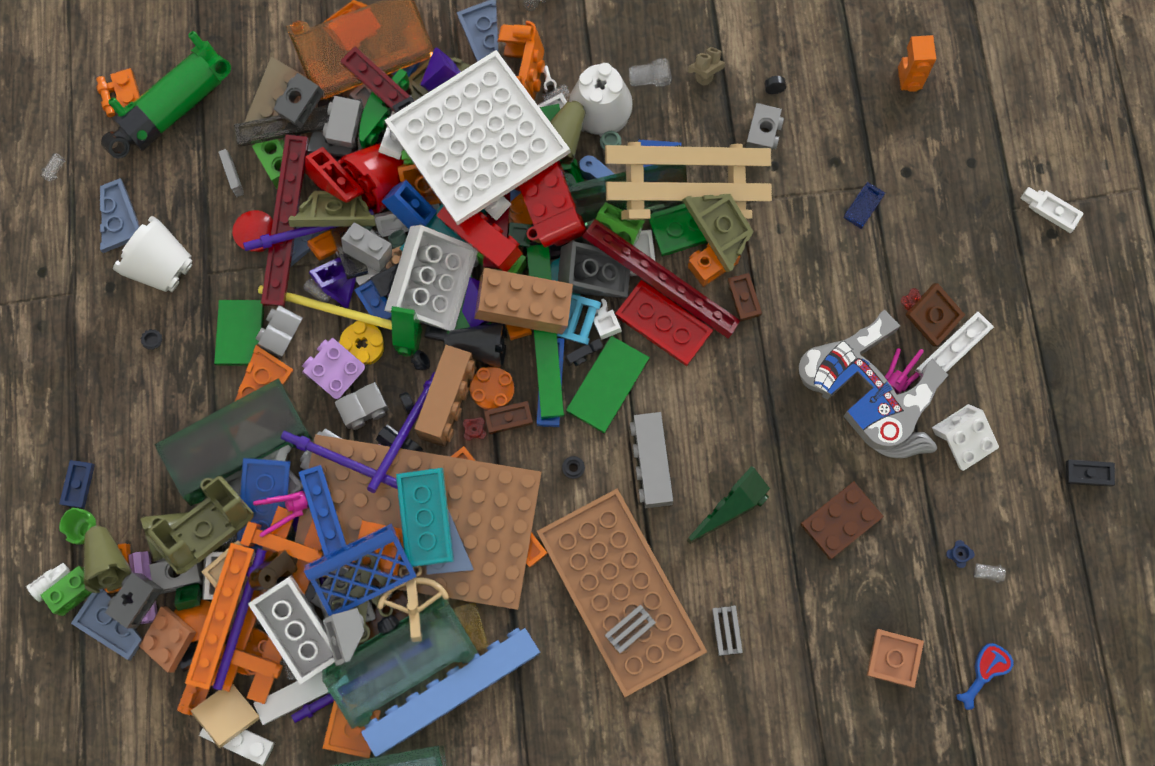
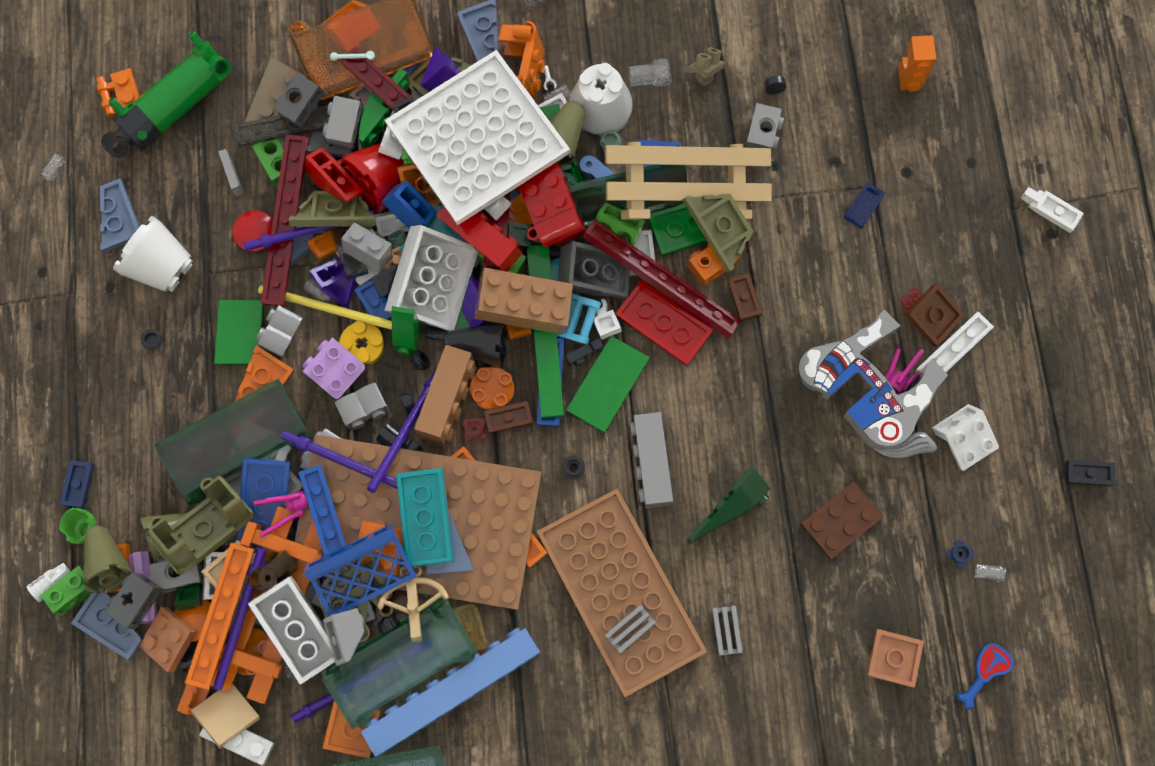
white tile [253,663,350,725] -> none
none -> light aqua hinge [330,51,375,61]

